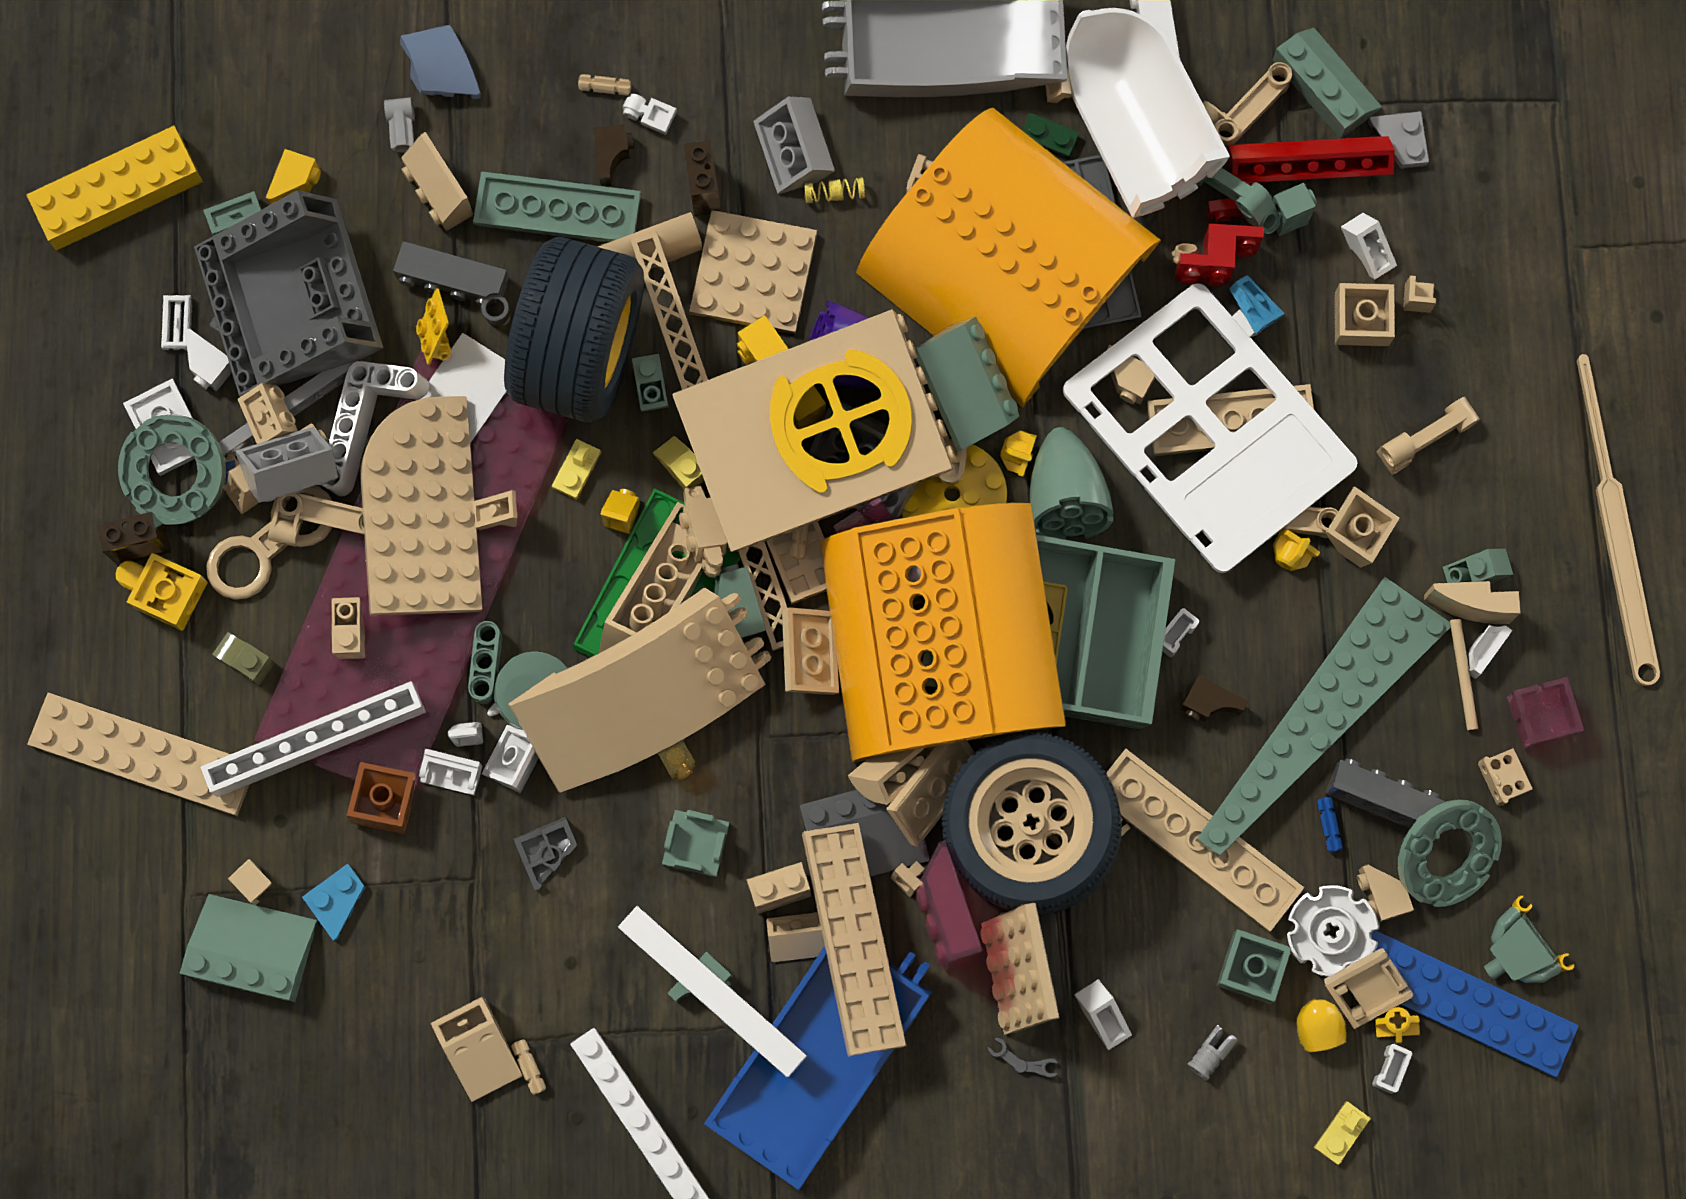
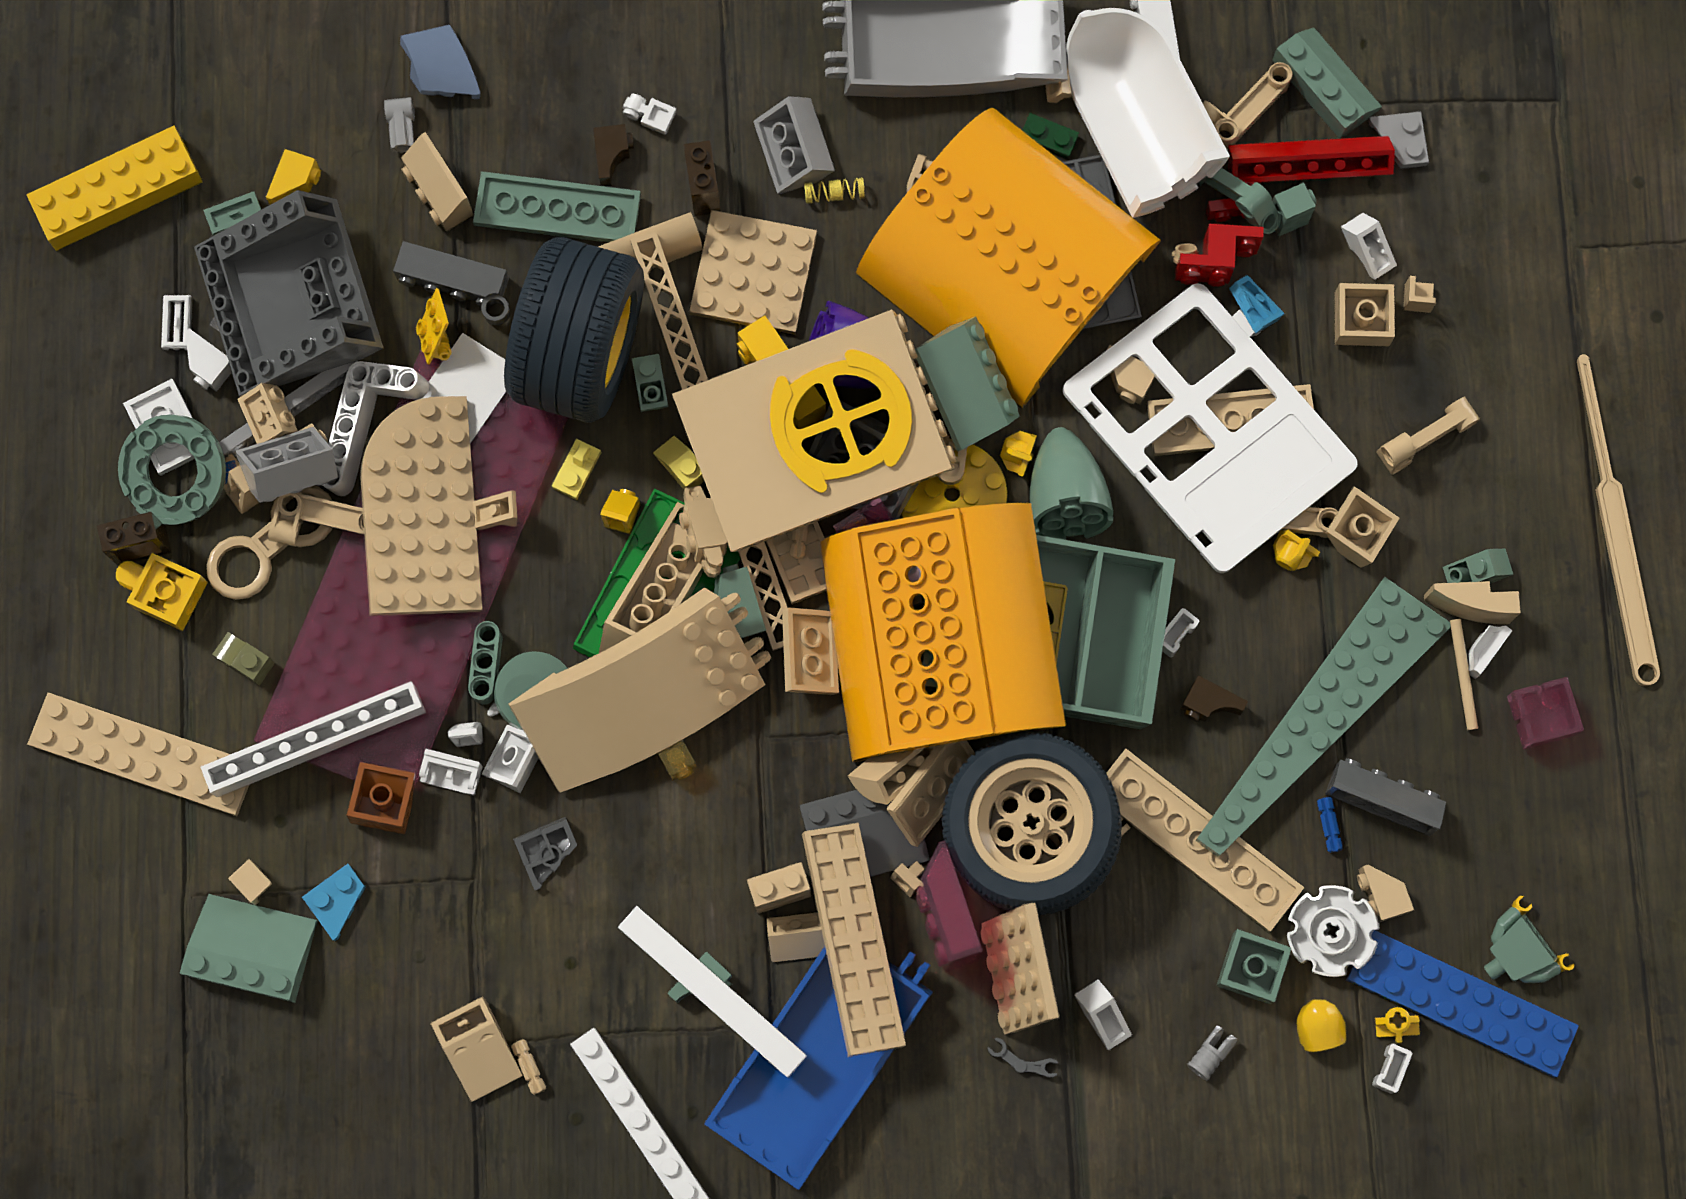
tan slope [332,597,365,659] -> none
tan axle [578,74,631,96] -> none
sand green panel [662,810,730,878] -> none
light yellow hinge [1314,1101,1371,1165] -> none
tan container [1324,948,1413,1029] -> none
sand green plate [1398,800,1502,907] -> none
tan piece [1478,748,1532,806] -> none

